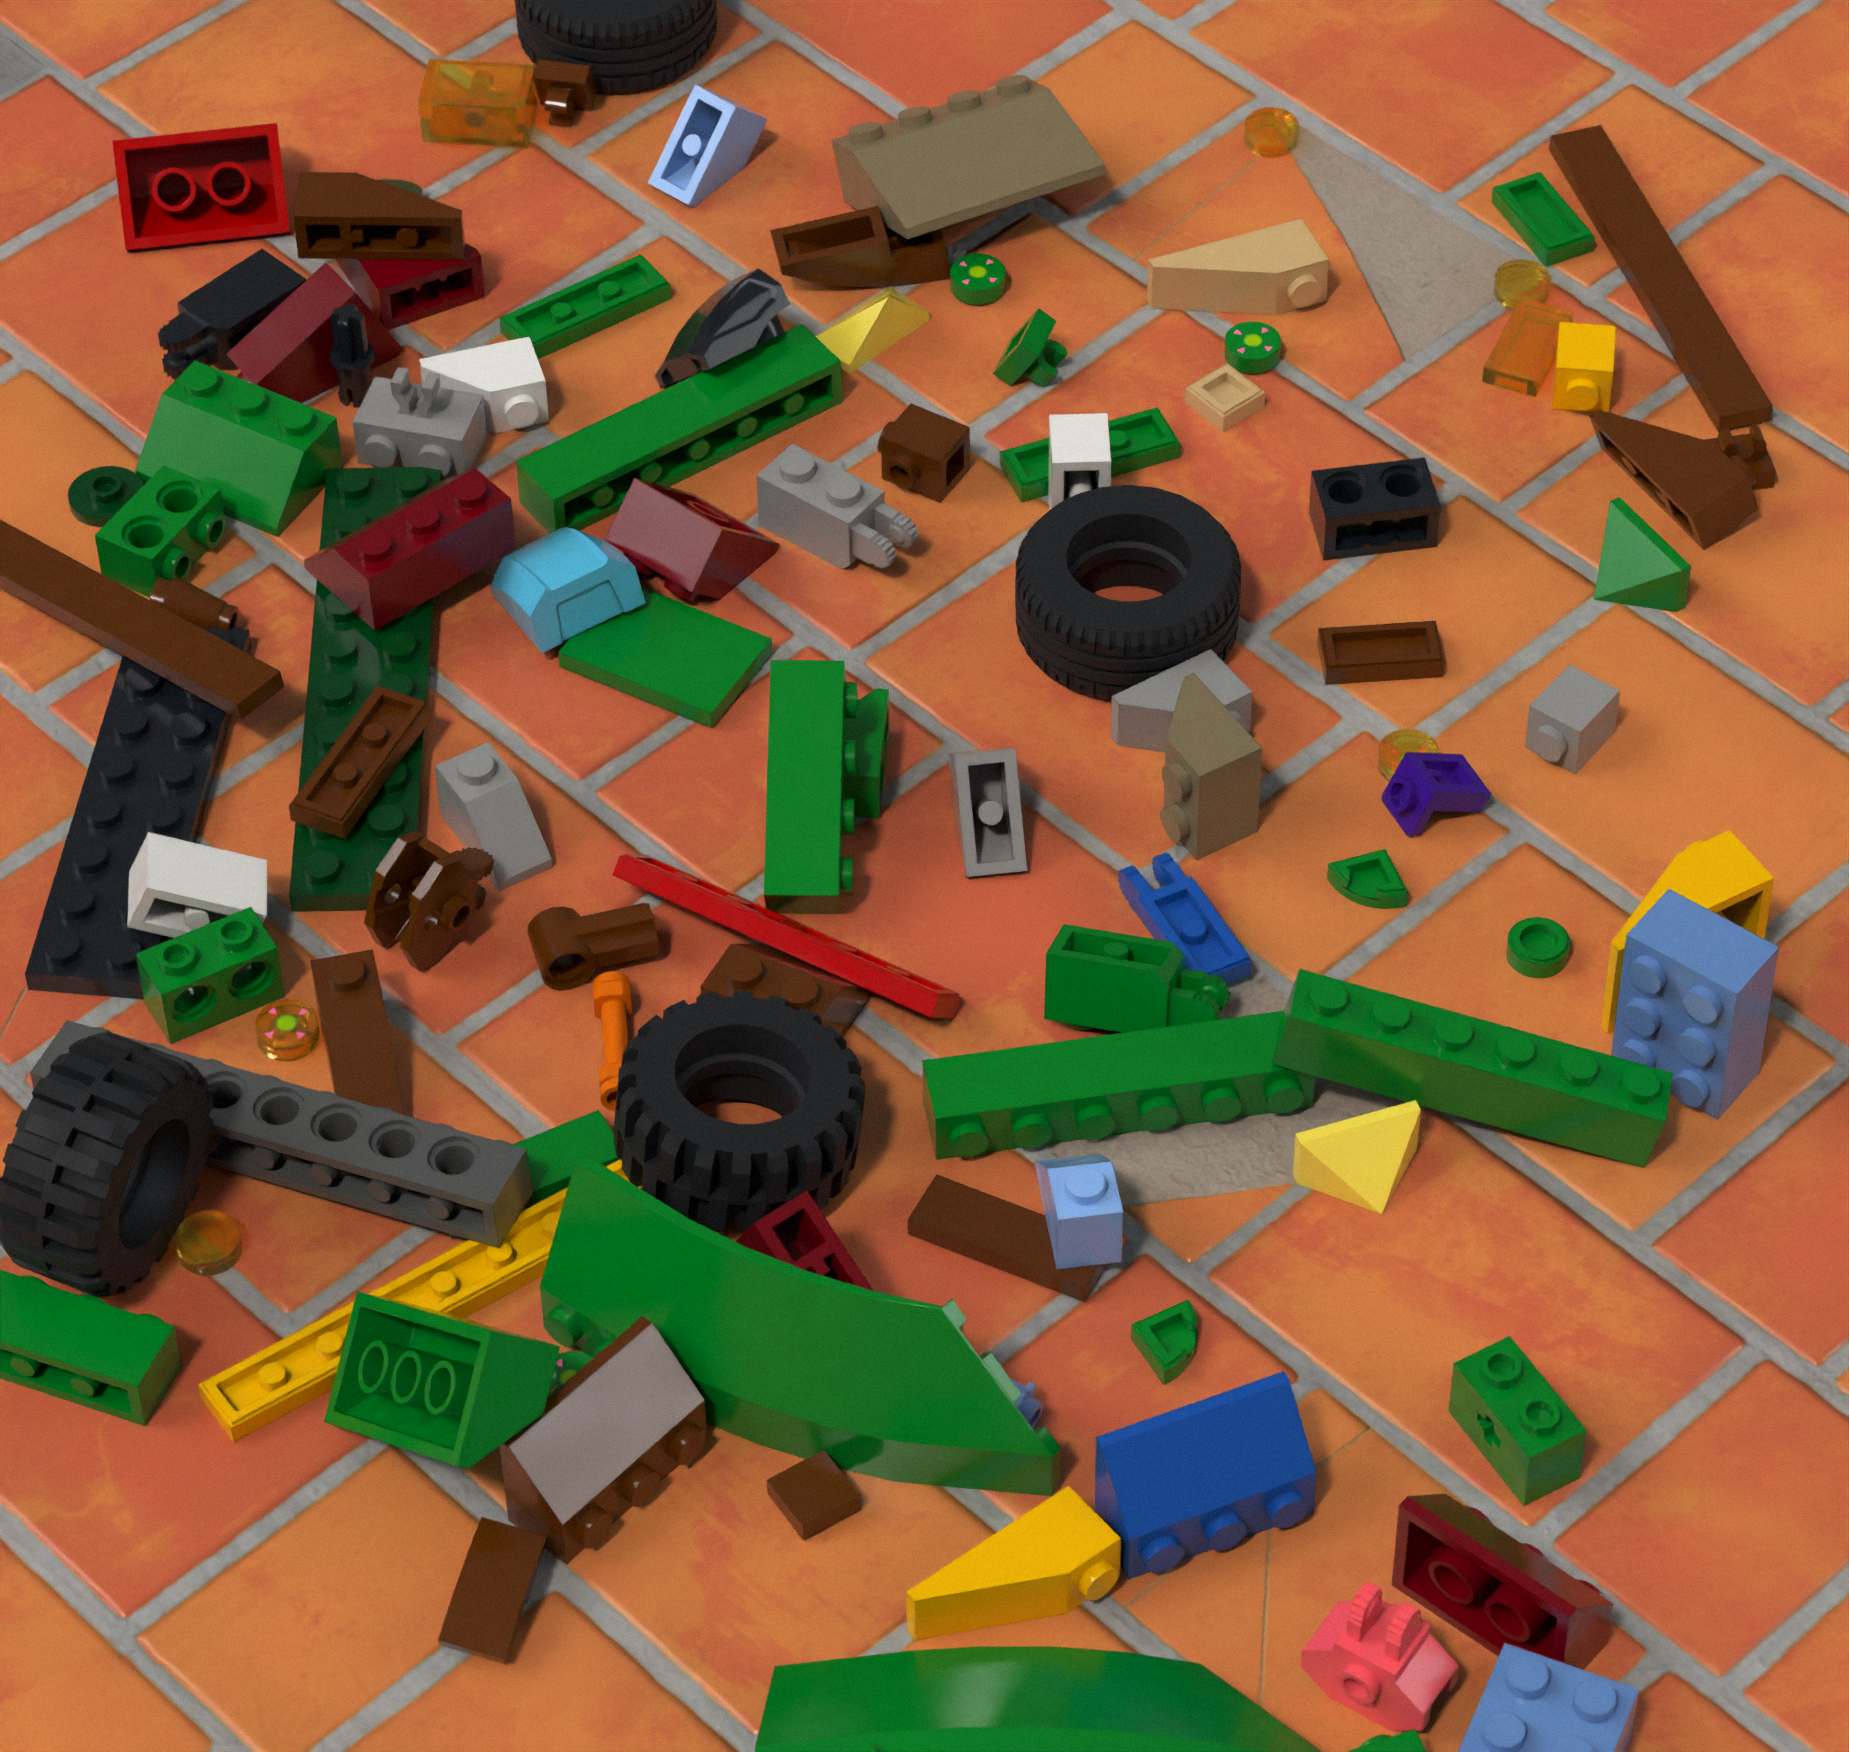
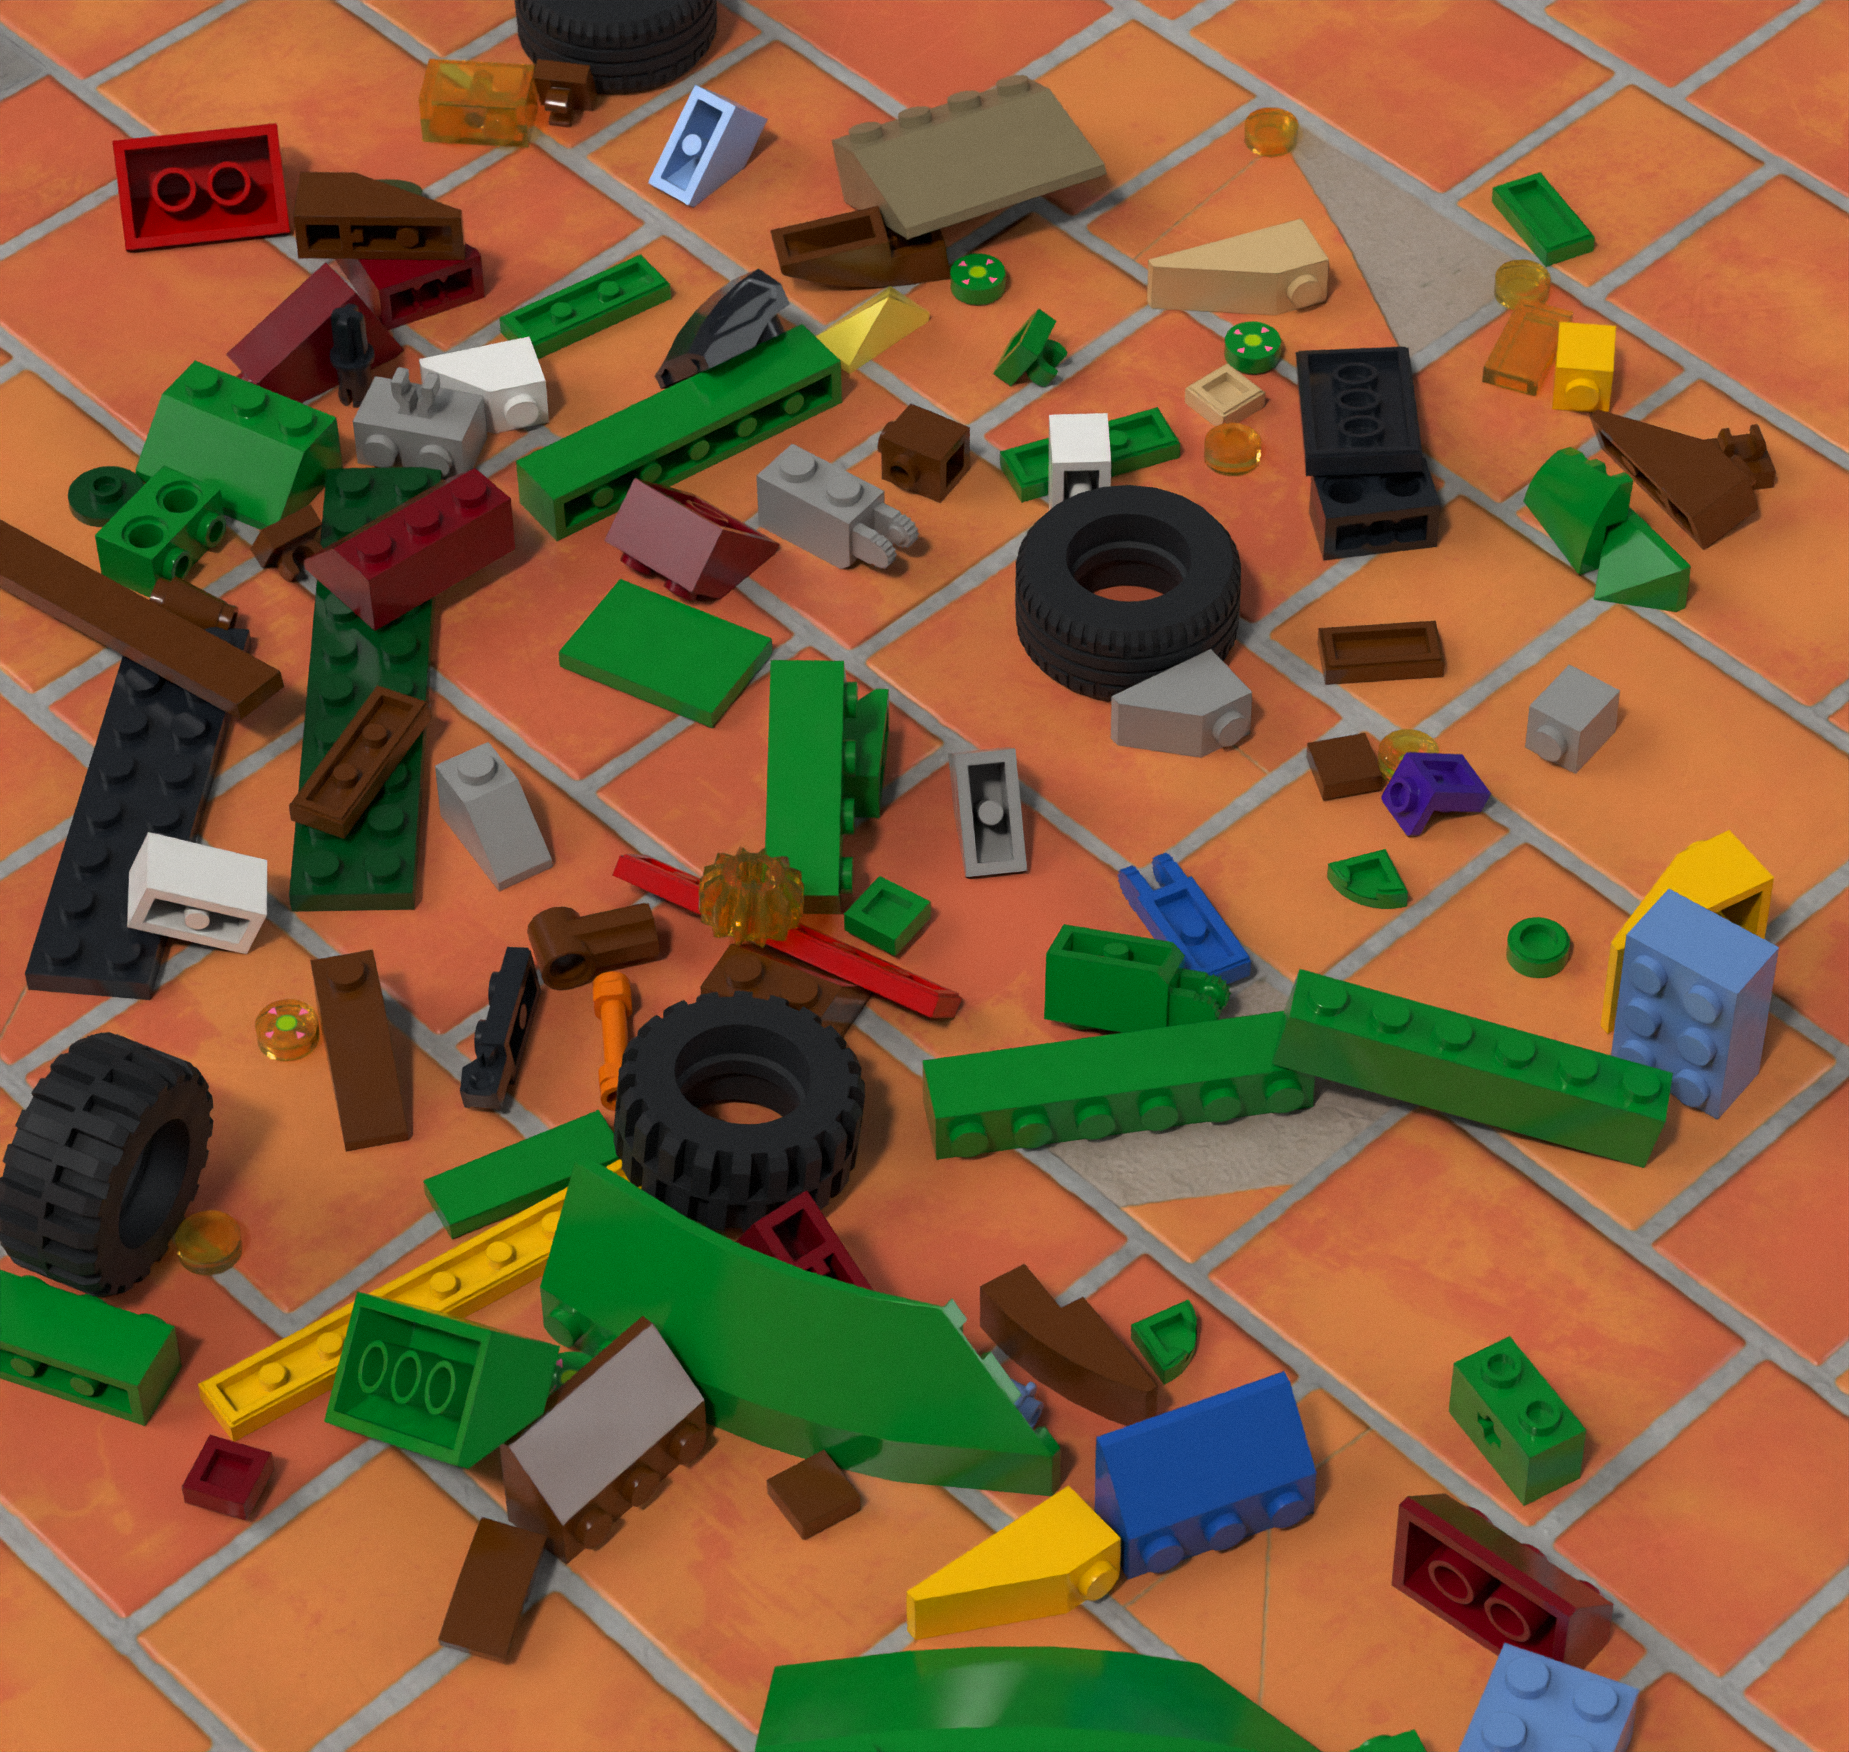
dark grey brick [30,1020,533,1248] -> none
green brick [136,907,285,1044] -> none
black hinge [158,249,306,379] -> none
reddish brown hinge [364,831,494,971] -> none
medium azure slope [490,527,646,653] -> none
reddish brown tile [908,1174,1107,1302] -> none
light blue slope [1035,1154,1123,1270] -> none
dark tan slope [1160,673,1262,860] -> none
light yellow slope [1293,1100,1421,1215] -> none
coral hinge [1301,1581,1459,1731] -> none
reddish brown tile [1549,125,1773,432] -> none
none -> dark red plate [182,1435,274,1521]
none -> reddish brown tile [250,504,323,582]
none -> black hinge [460,947,541,1110]
none -> clear yellow gear [698,847,804,948]
none -> green plate [844,876,931,956]
none -> reddish brown slope [980,1264,1158,1426]
none -> clear yellow tile [1204,423,1262,476]
none -> black tile [1296,346,1422,476]
none -> reddish brown tile [1306,733,1382,800]
none -> green slope [1523,447,1633,575]

